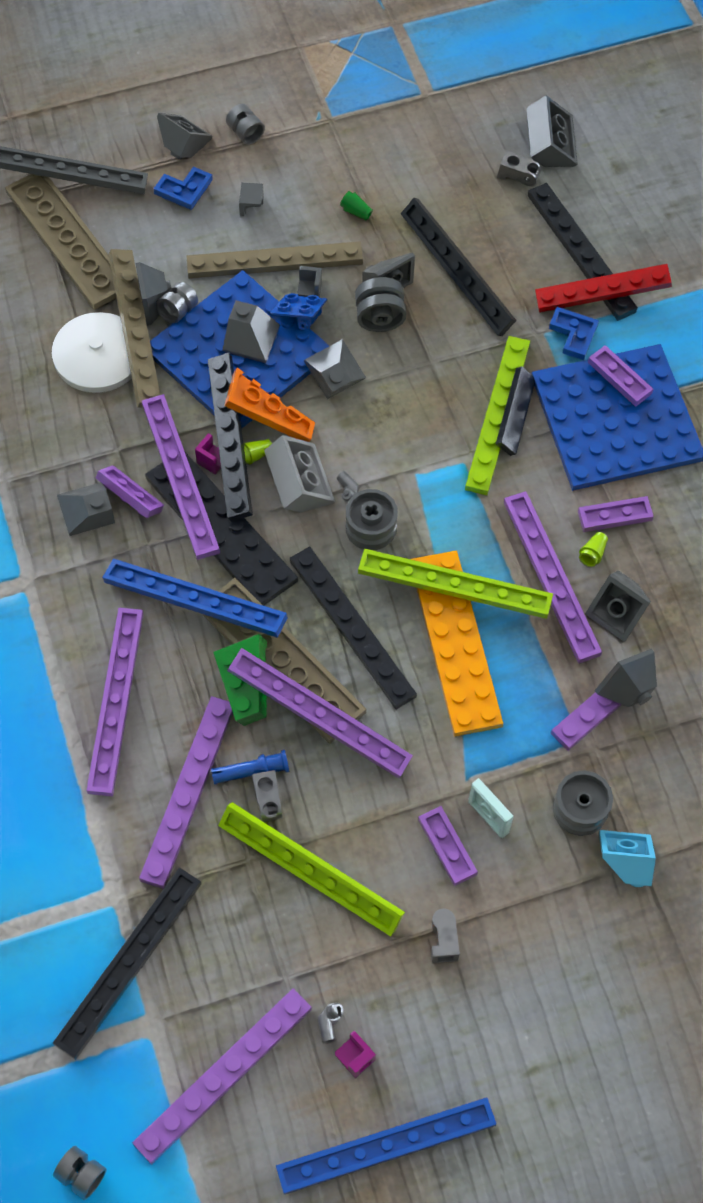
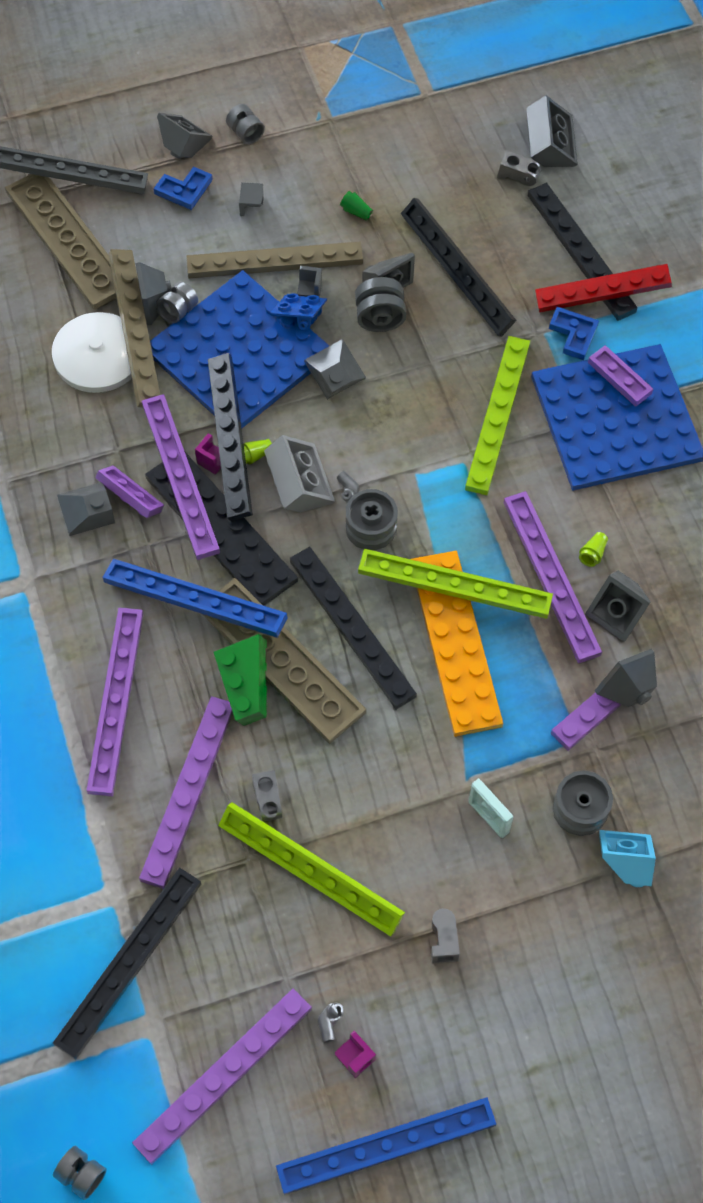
blue pin [211,750,290,785] -> none
dark grey slope [223,300,280,363] -> none
orange wing [224,368,315,442] -> none
medium lavender plate [227,648,413,778] -> none
medium lavender plate [418,806,478,886] -> none
black tile [496,366,535,456] -> none
medium lavender plate [578,496,654,532] -> none

